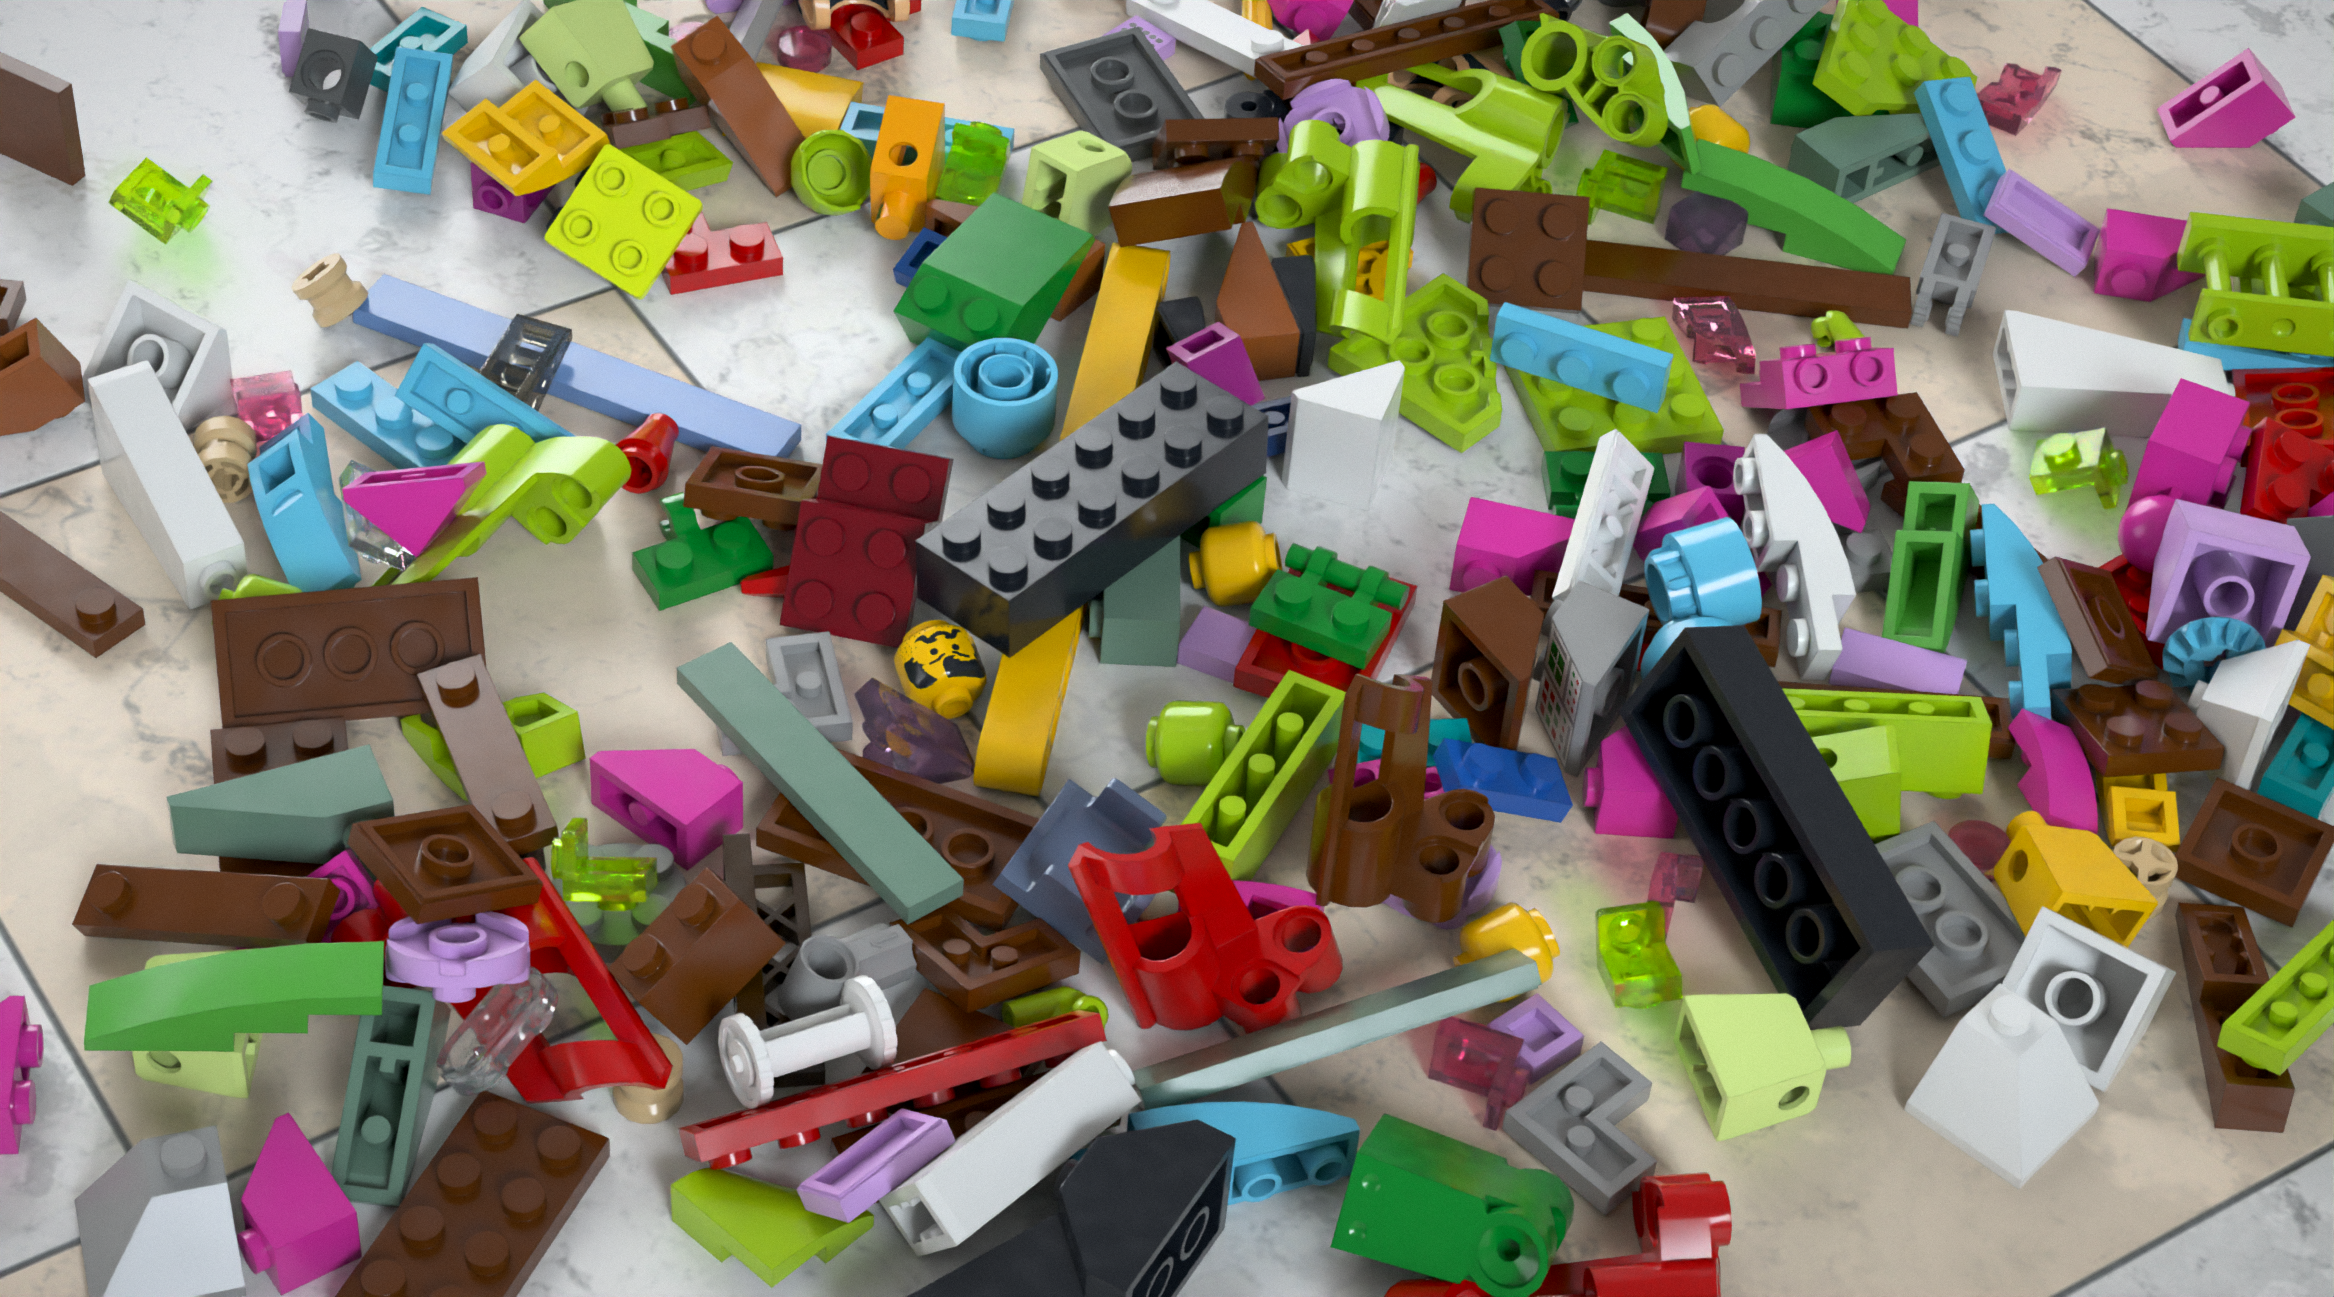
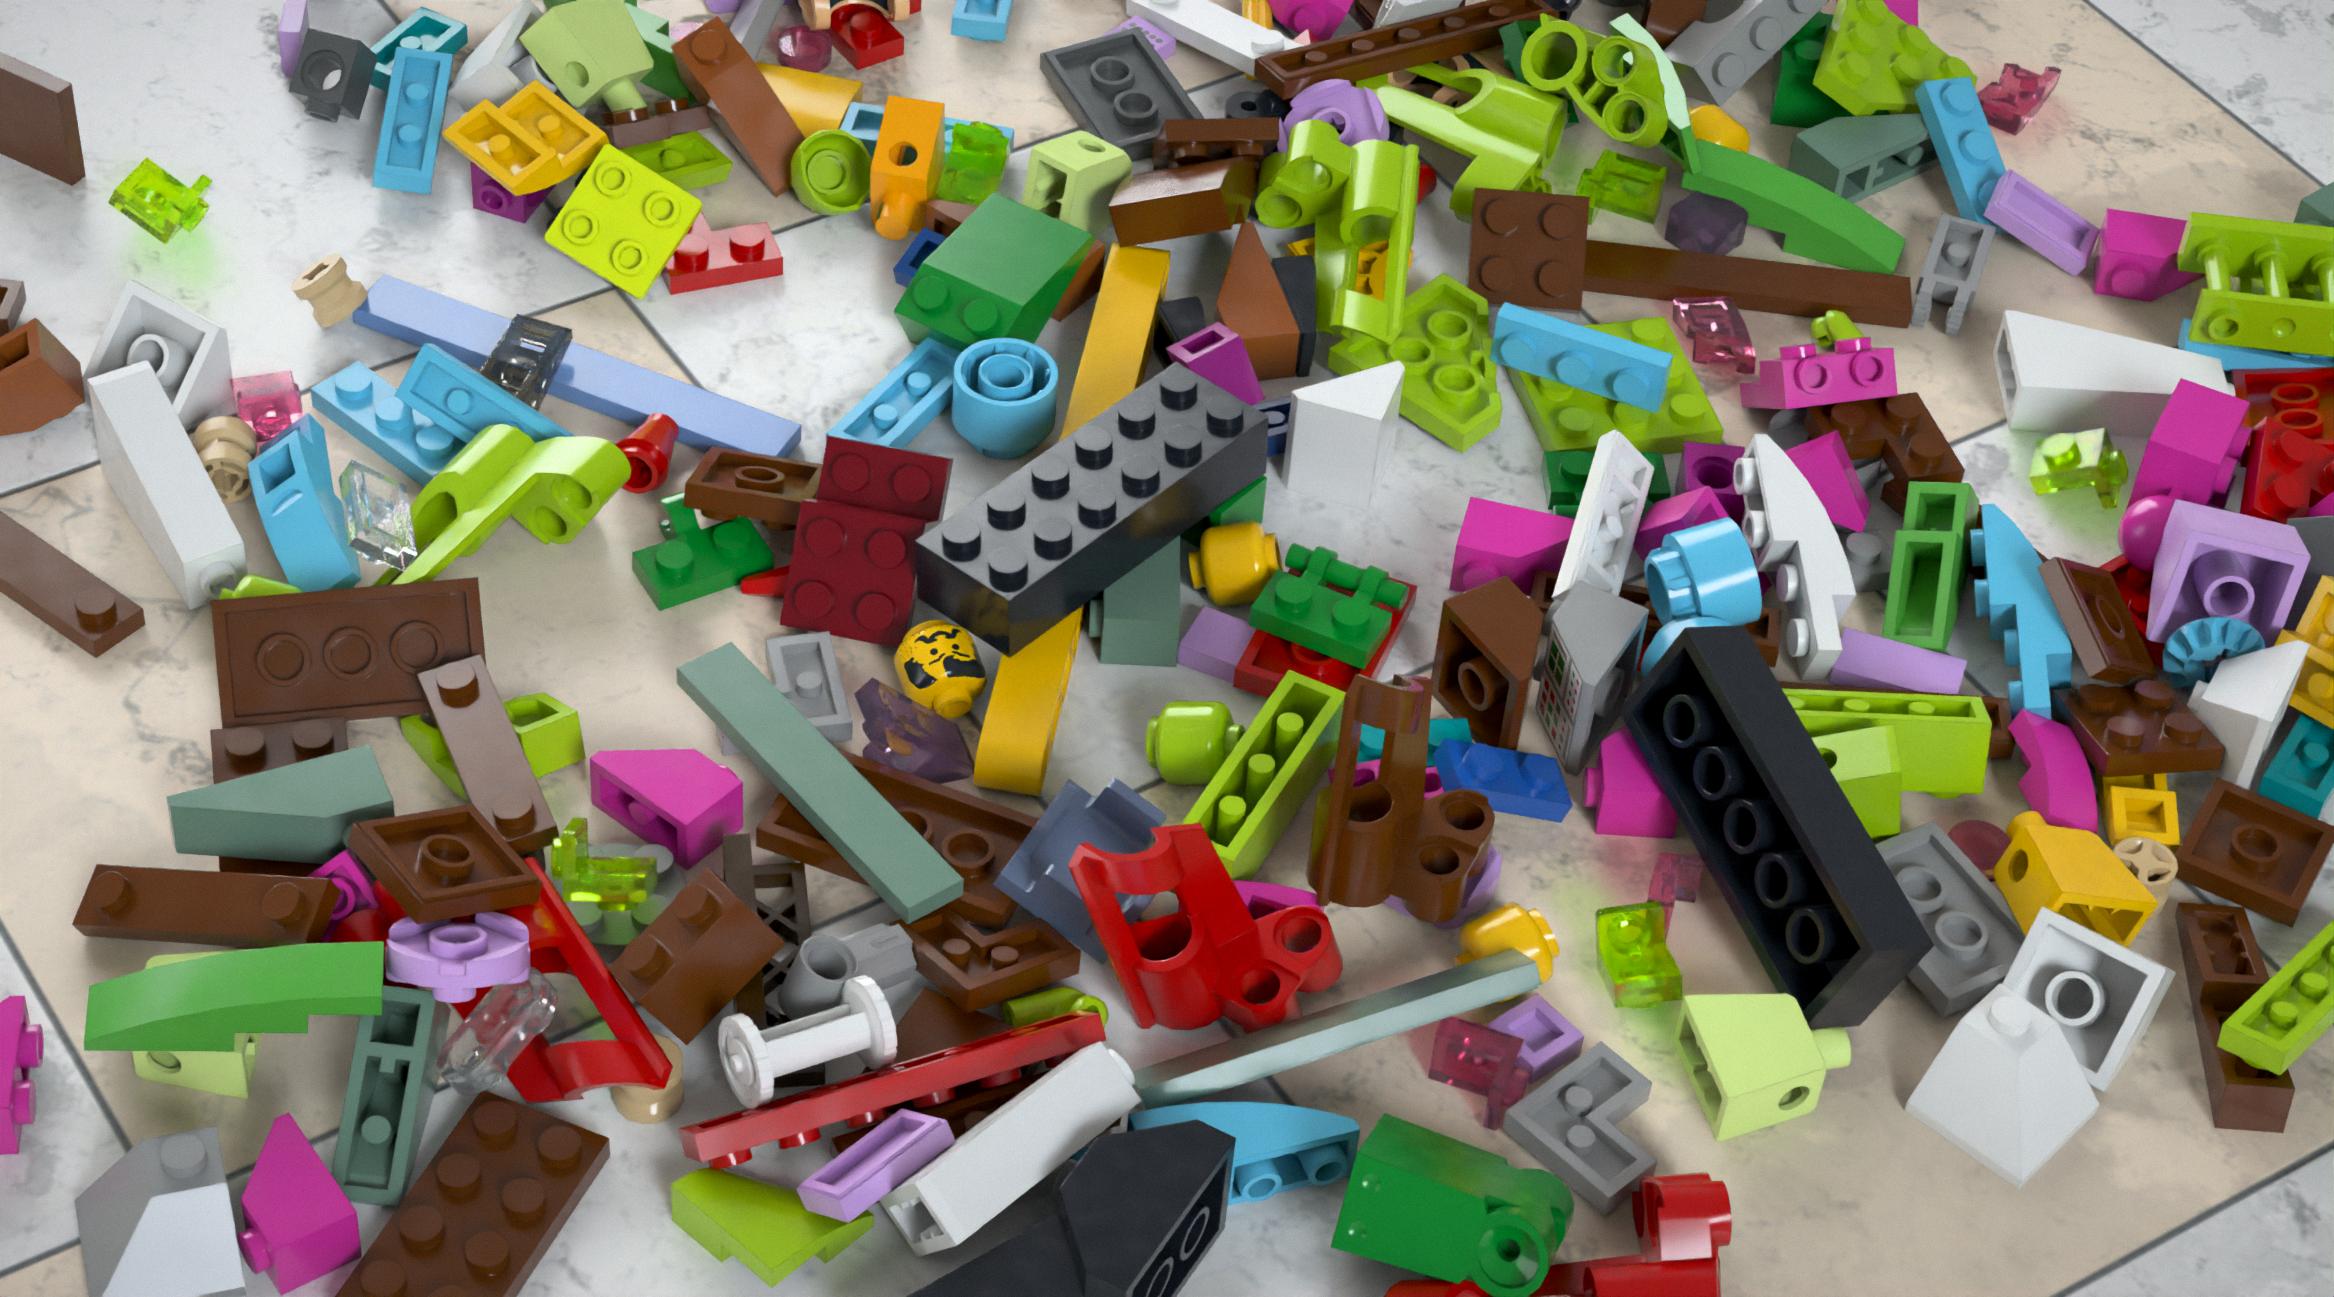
dark pink slope [342,461,487,558] -> none
dark pink slope [2157,48,2296,148] -> none

